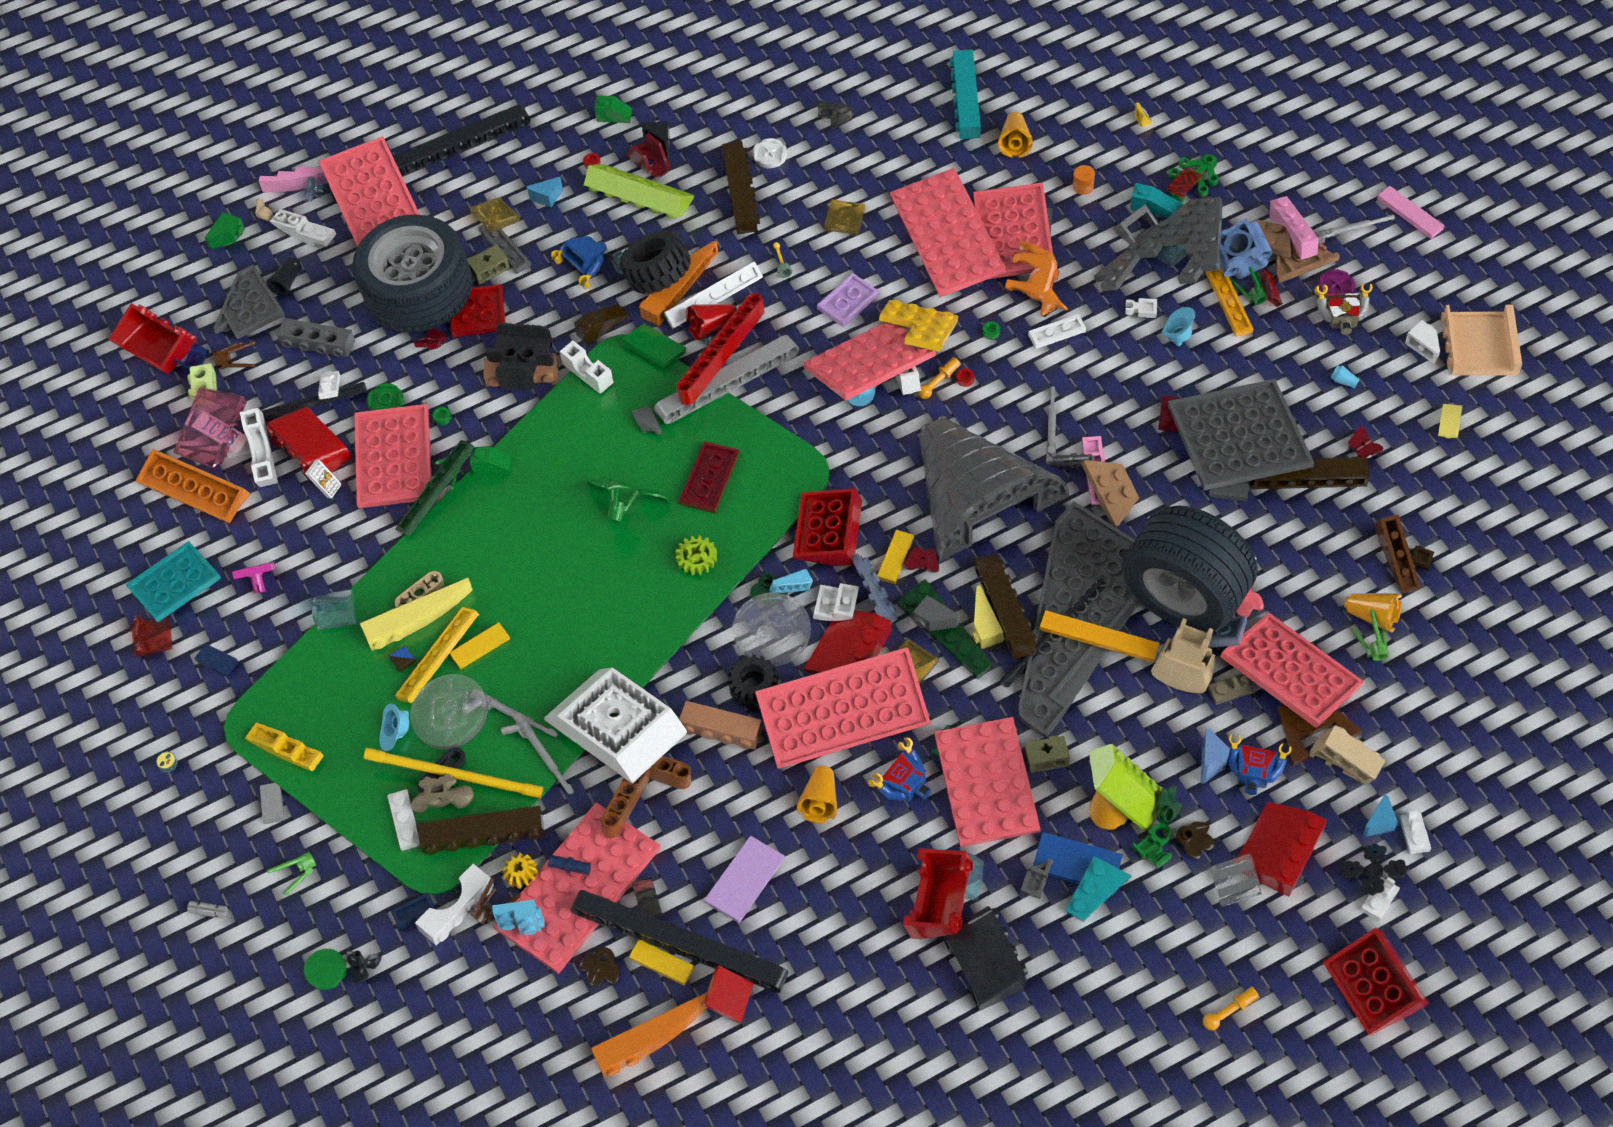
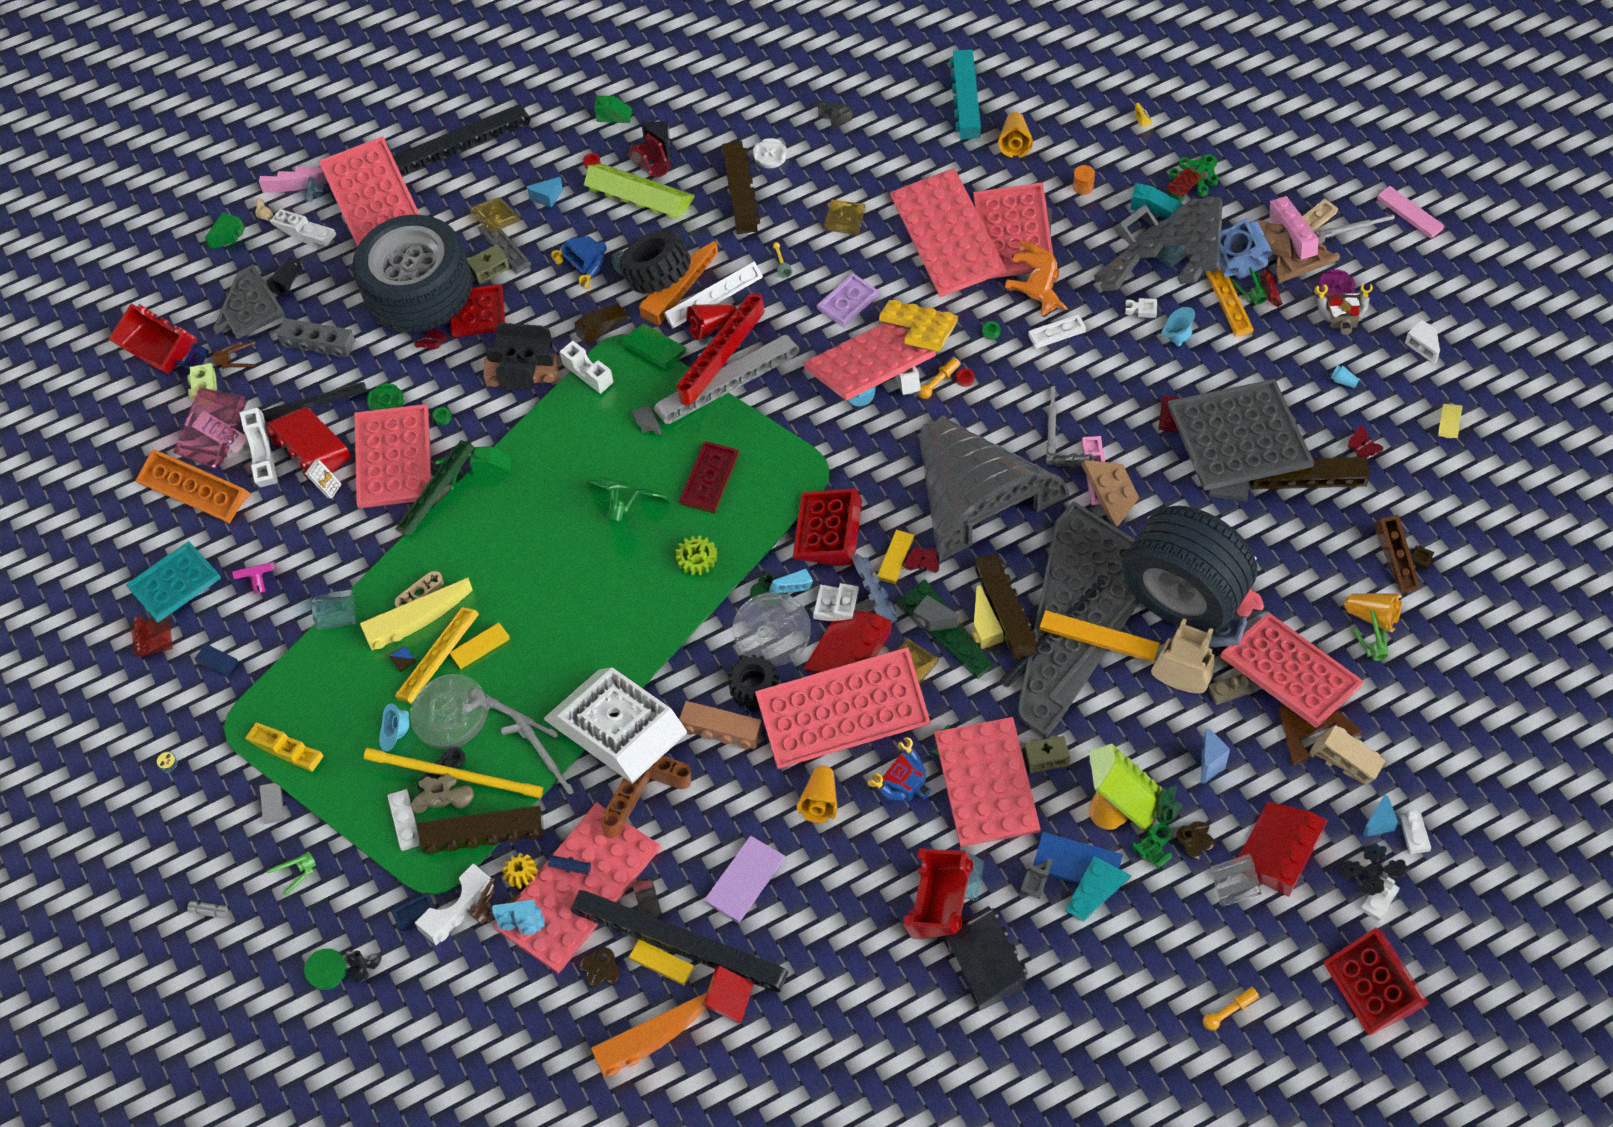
white plate [318,371,340,399] -> none
blue torso [1228,734,1292,795] -> none
light nougat panel [1441,305,1522,375] -> none
none -> tan plate [1302,199,1338,231]

